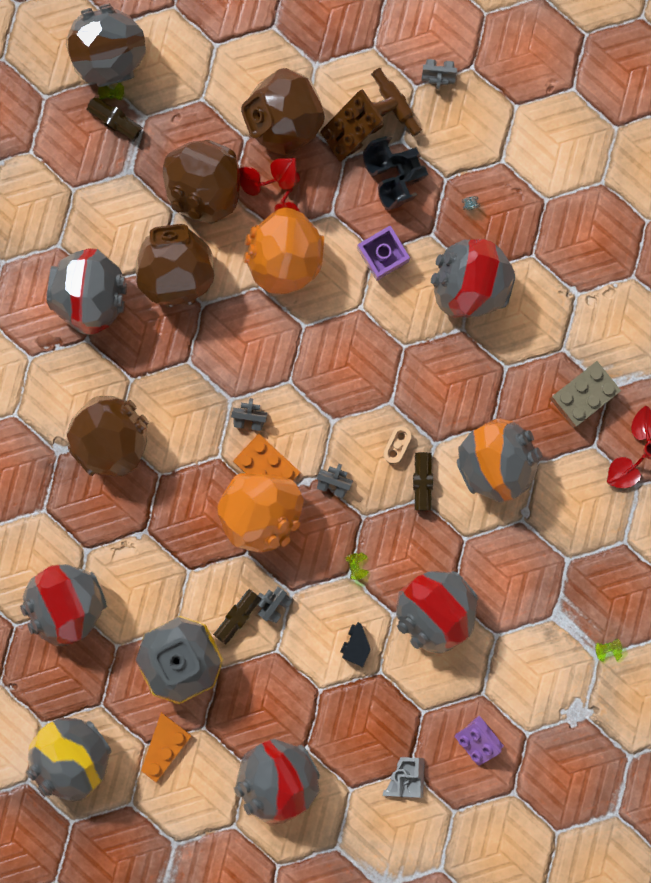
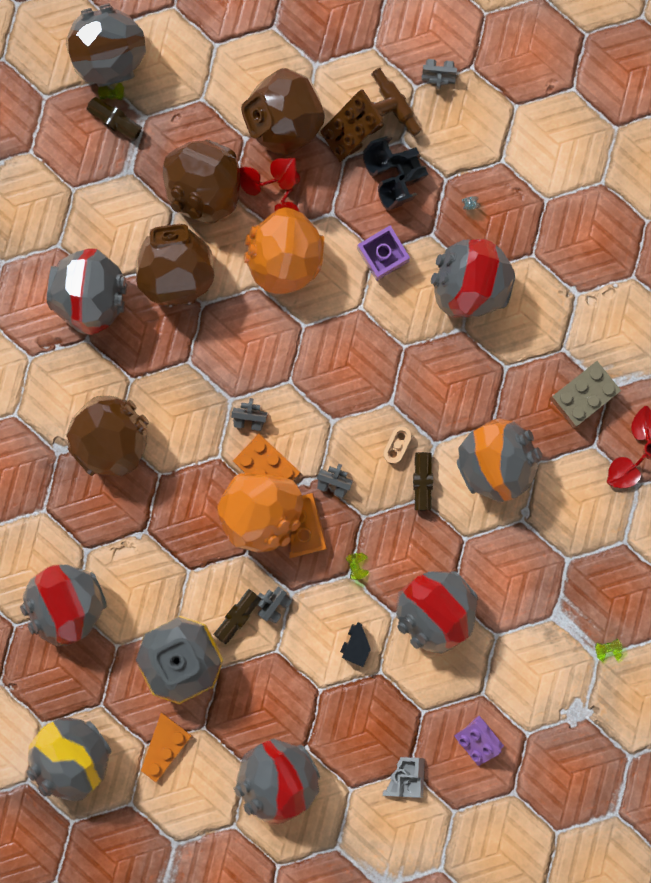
none -> orange wing [289,493,327,558]

